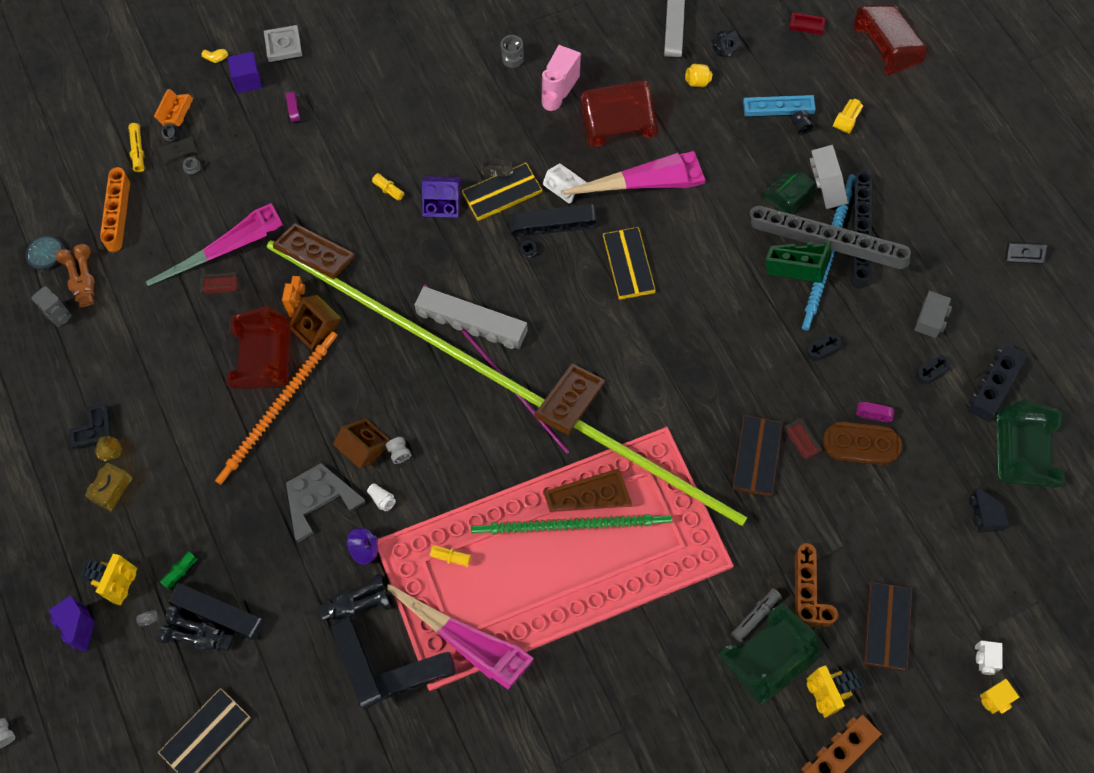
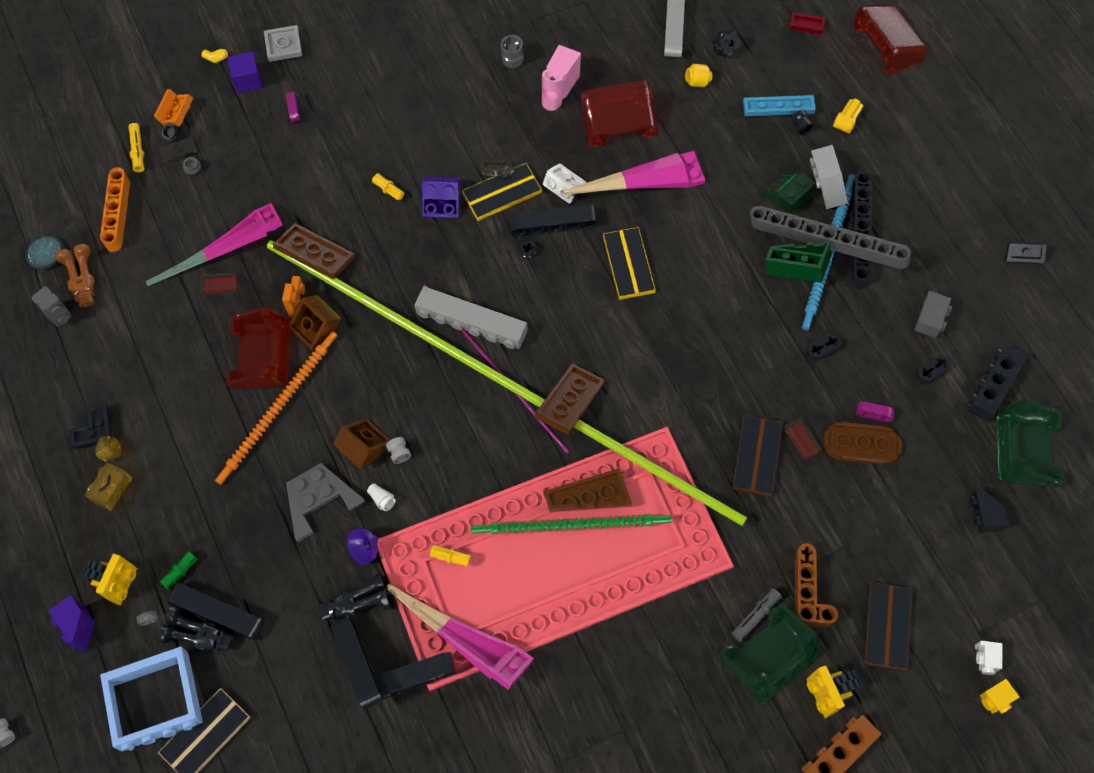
none -> light blue window [100,647,203,752]

